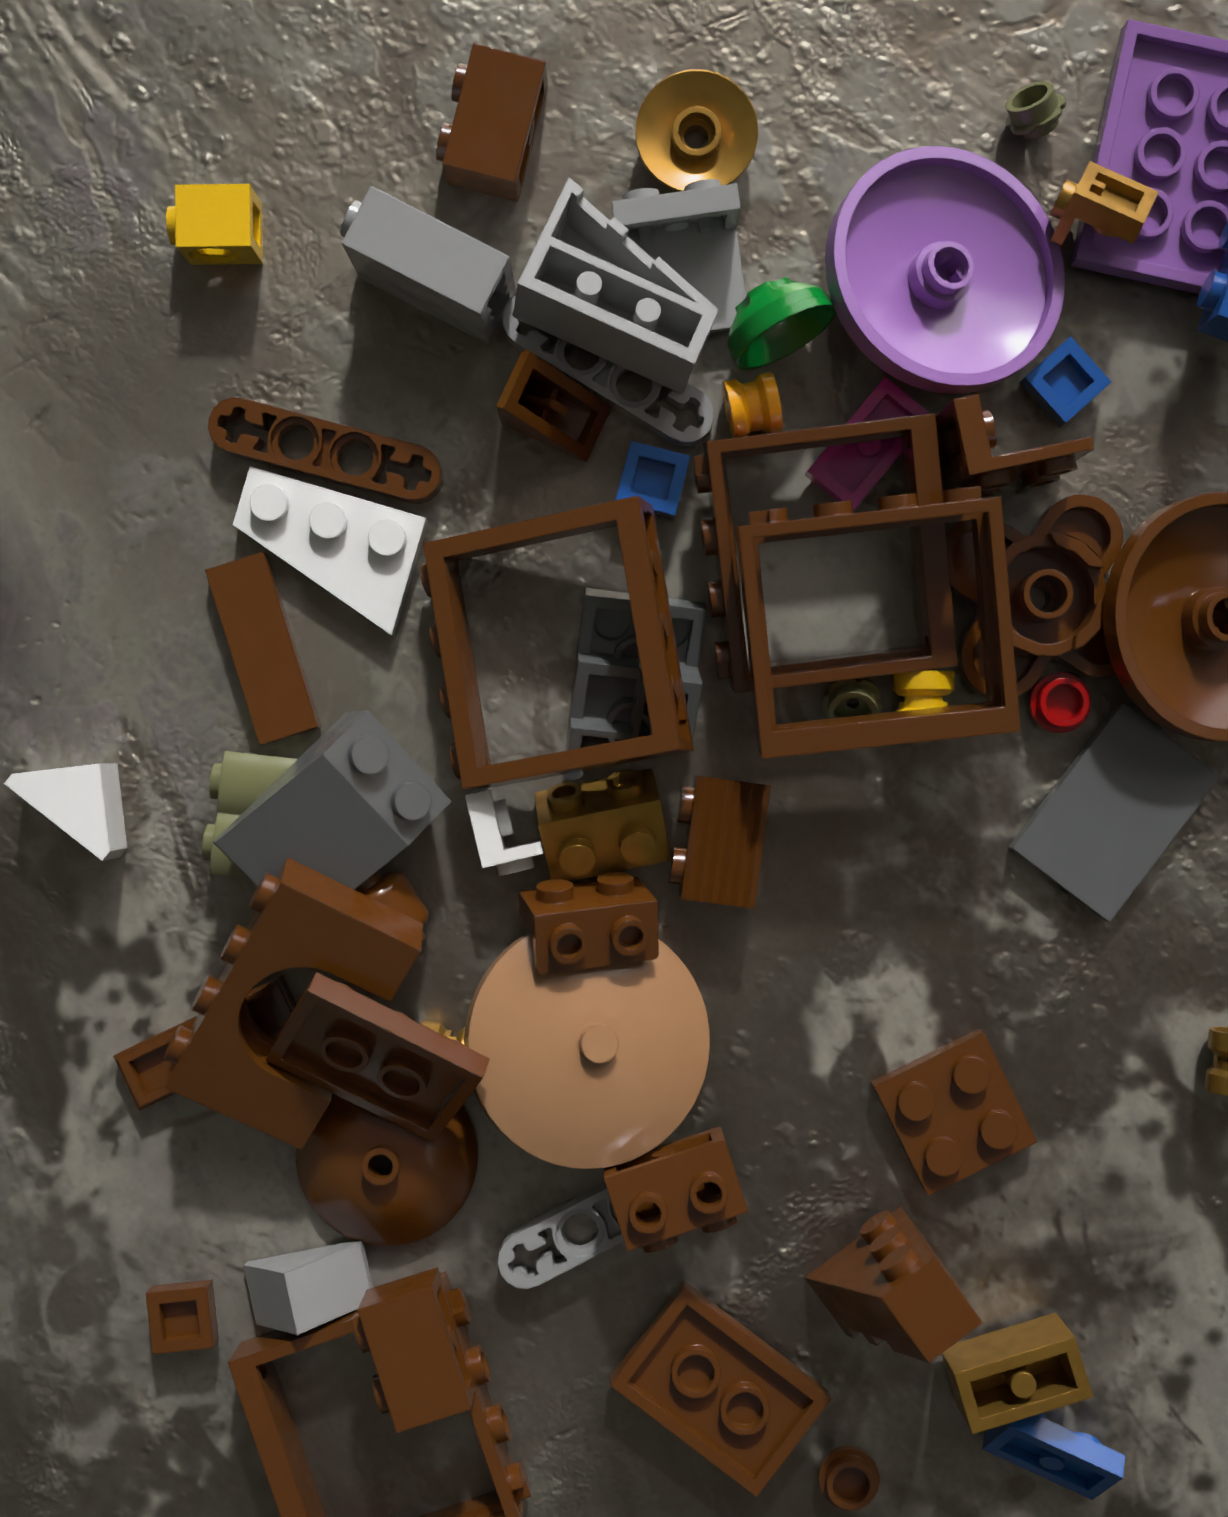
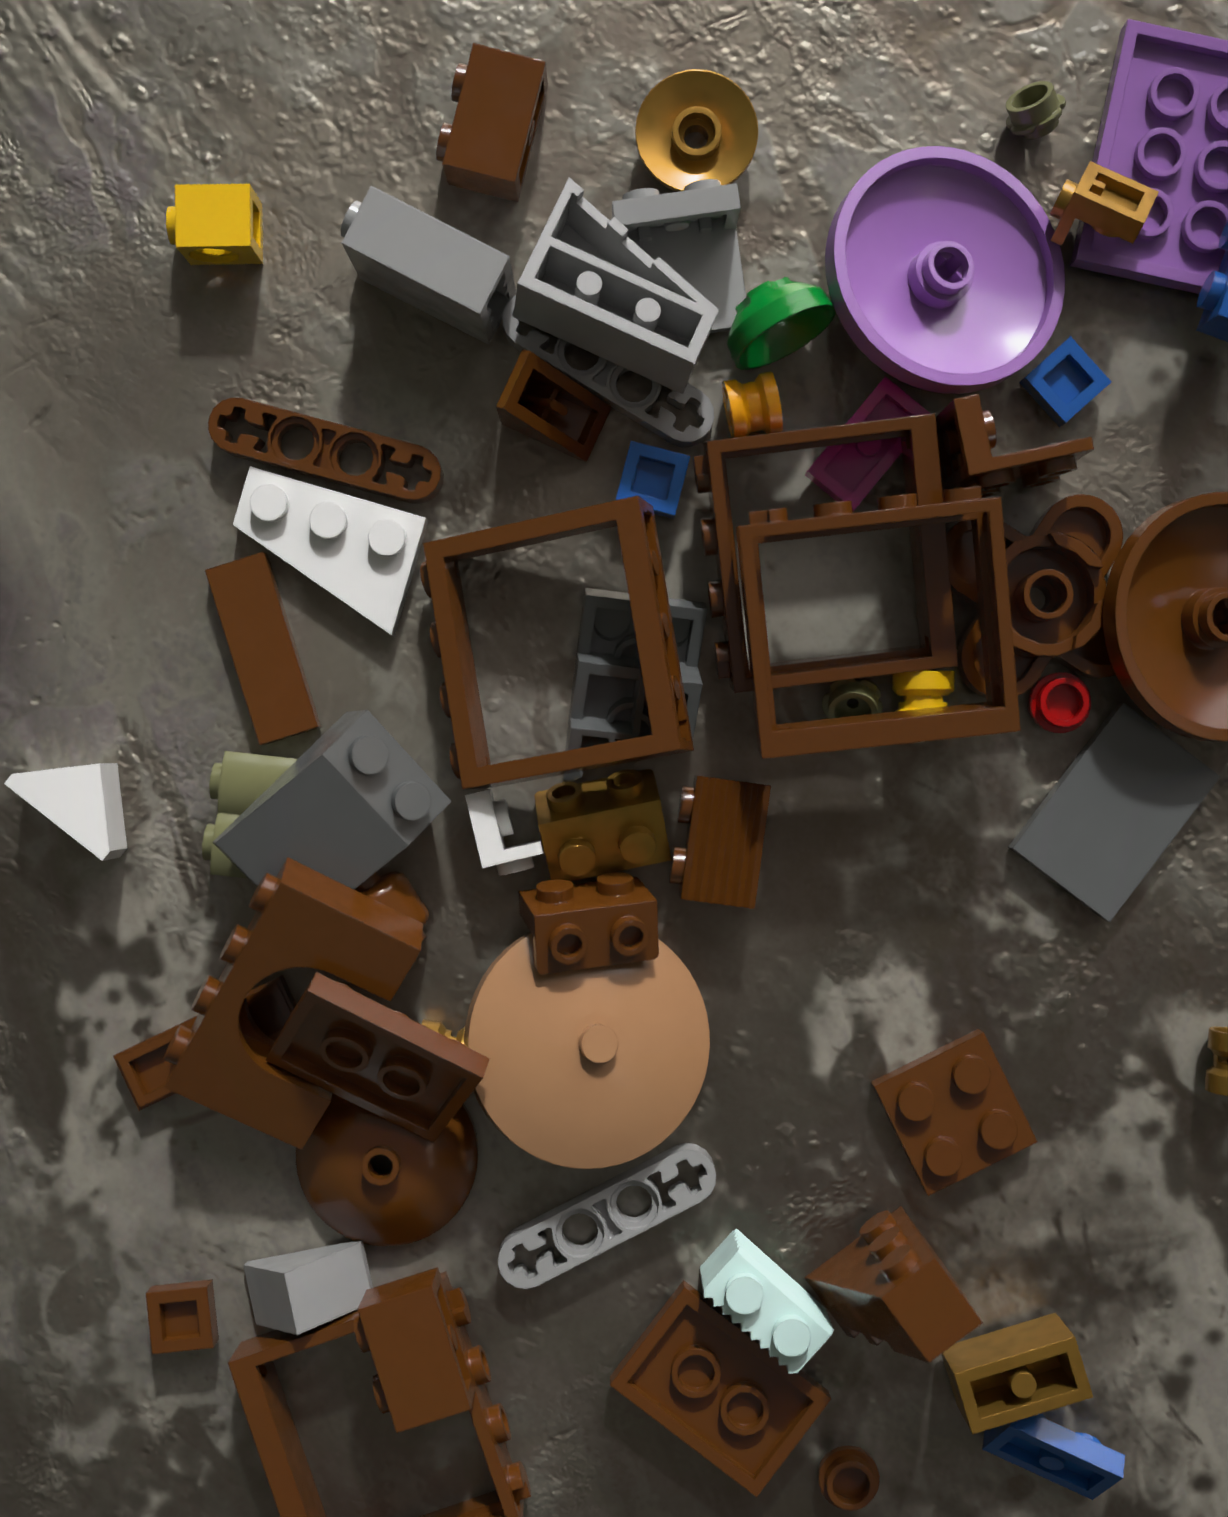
reddish brown brick [604,1126,749,1253] -> none
none -> light aqua brick [700,1228,834,1374]

